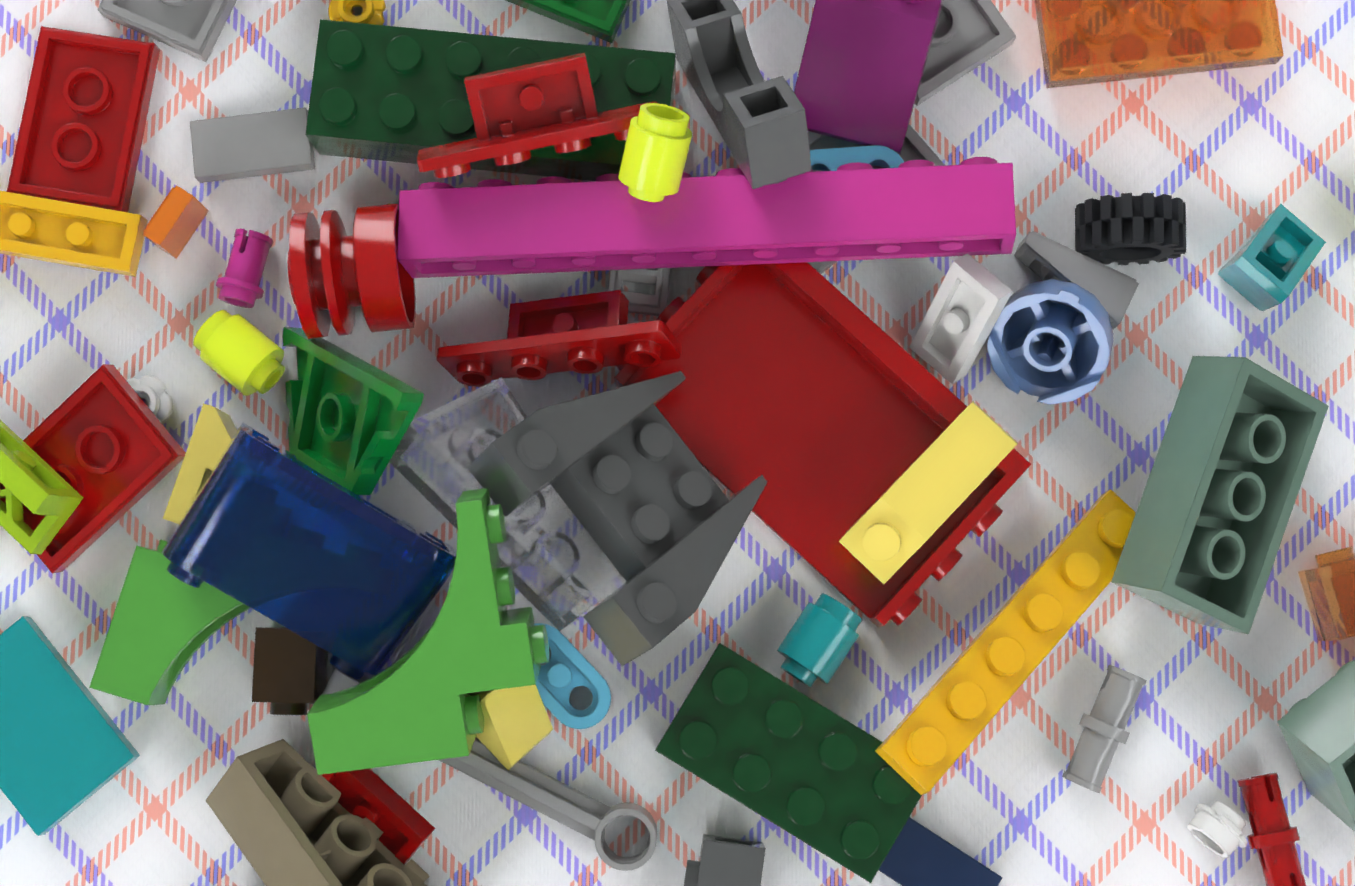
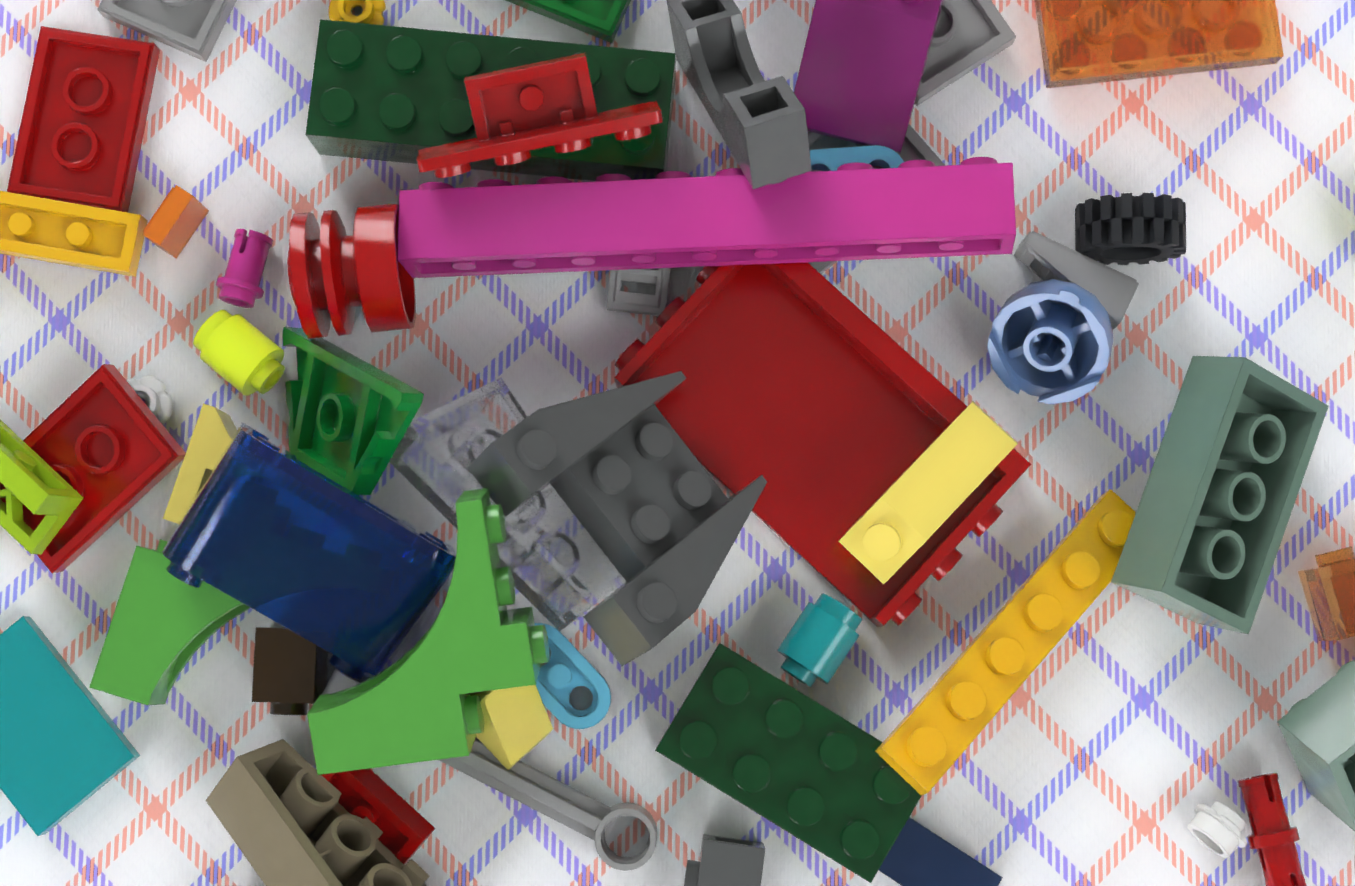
light grey tile [190,107,315,183] -> none
red bracket [436,290,681,387] -> none
neon yellow brick [618,103,692,202] -> none
white plate [909,253,1013,384] -> none
light grey pin [1062,665,1147,793] -> none
teal slope [1218,204,1326,311] -> none

